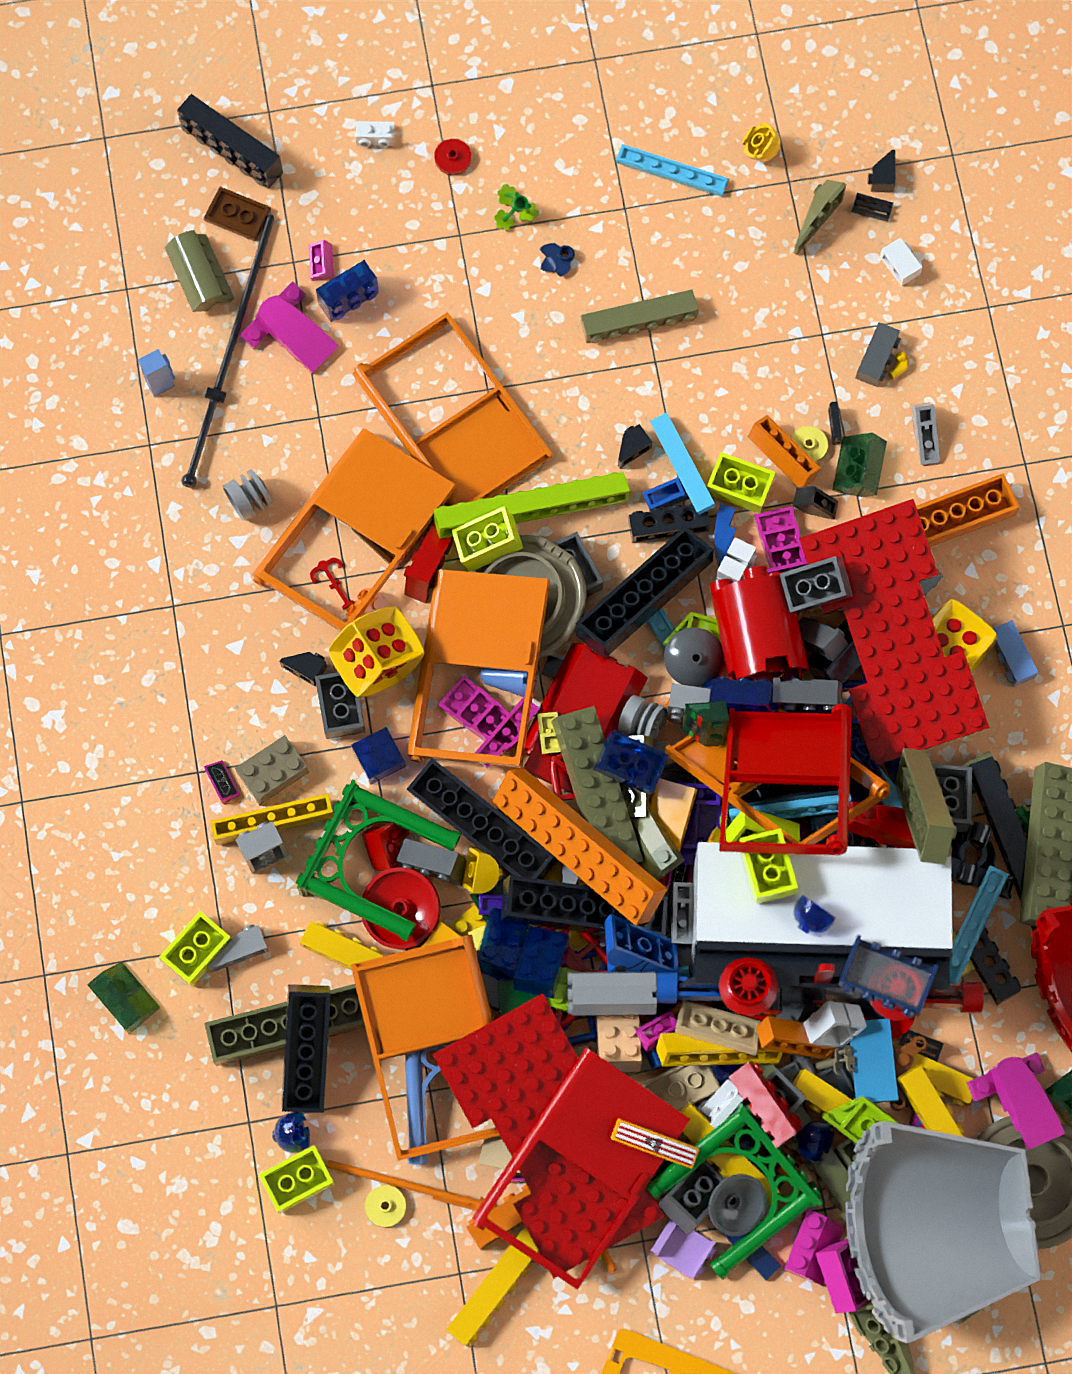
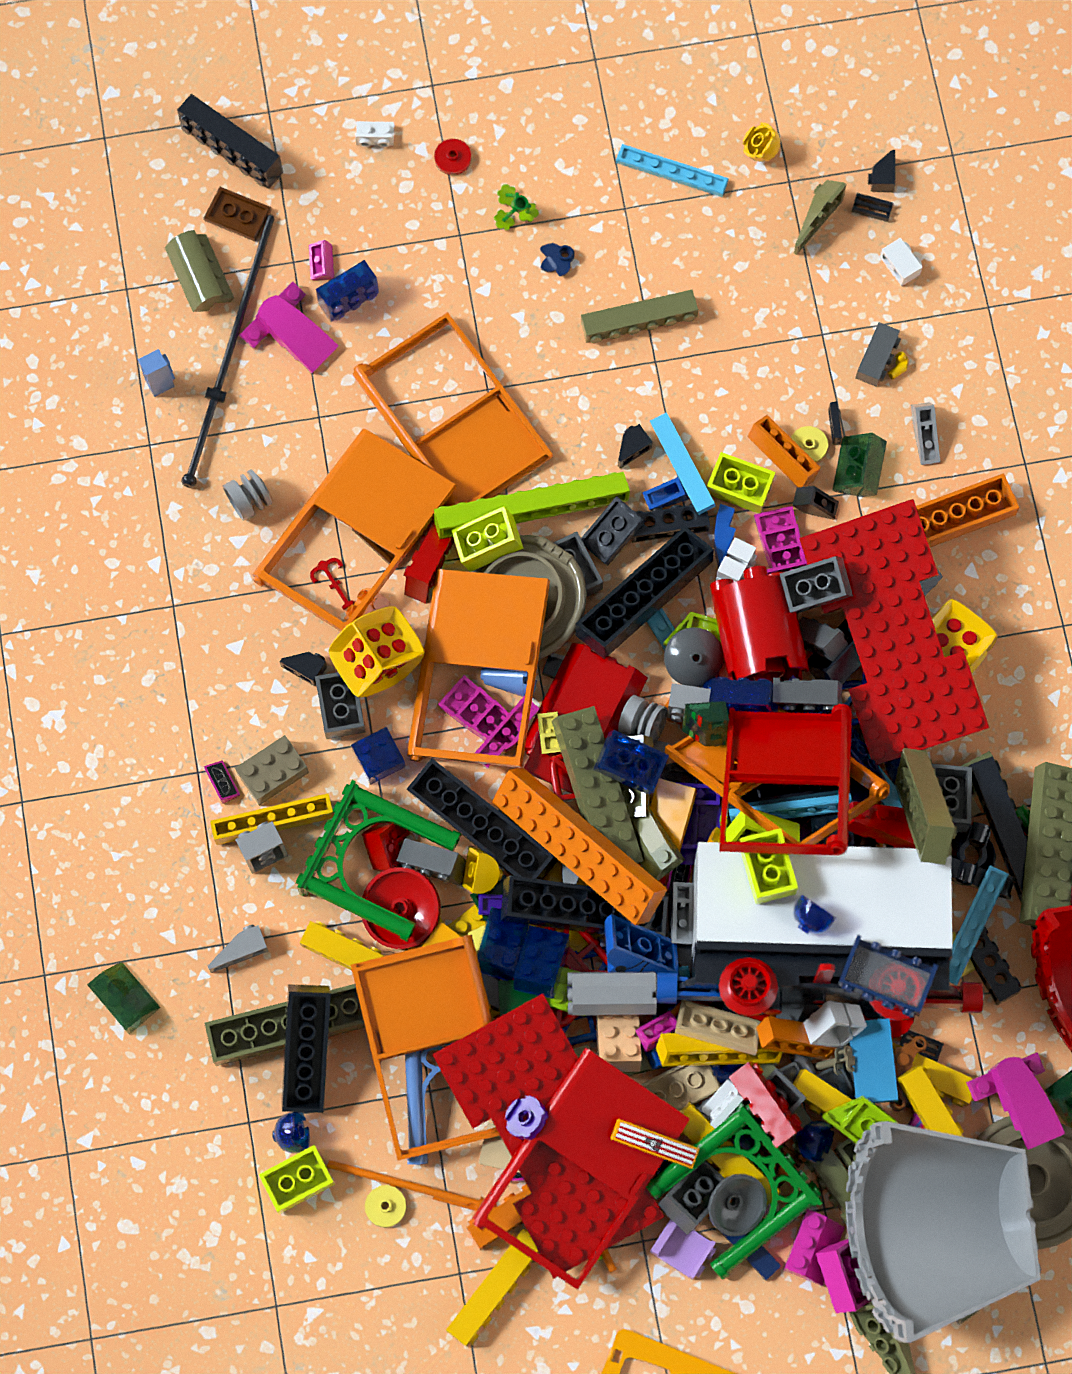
neon yellow brick [159,911,232,987] -> none
medium blue brick [993,620,1038,687] -> none
none -> plate [505,1096,548,1140]
none -> black tile [581,496,646,566]

